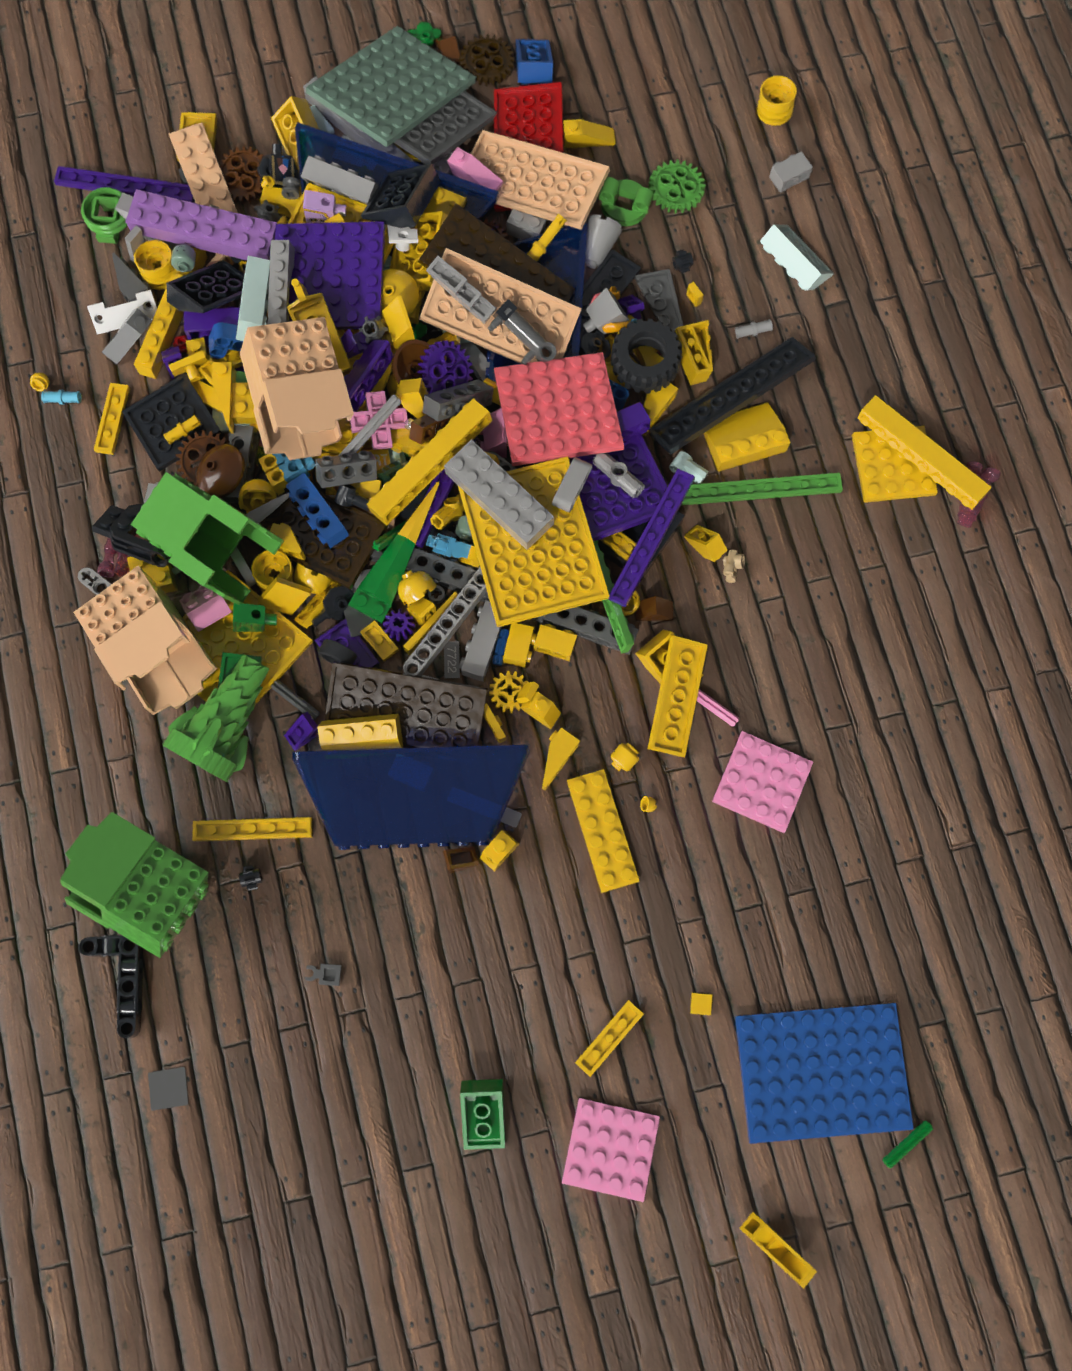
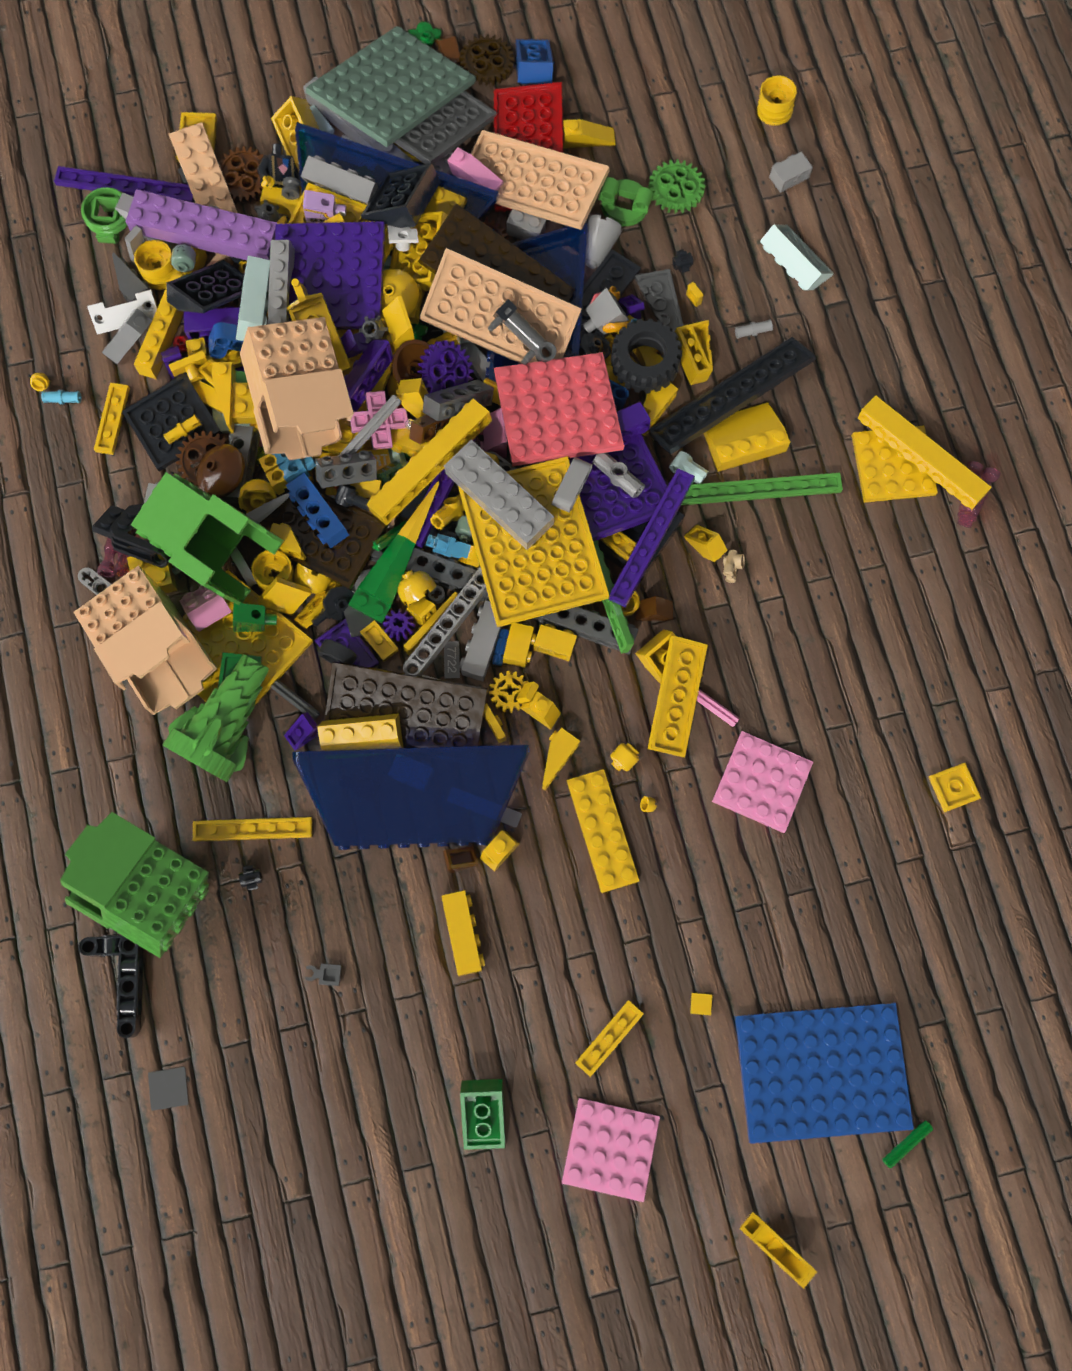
light grey slope [426,256,496,324] -> none
yellow pin [527,213,567,261] -> none
none -> yellow brick [441,890,485,977]
none -> yellow tile [929,763,981,812]

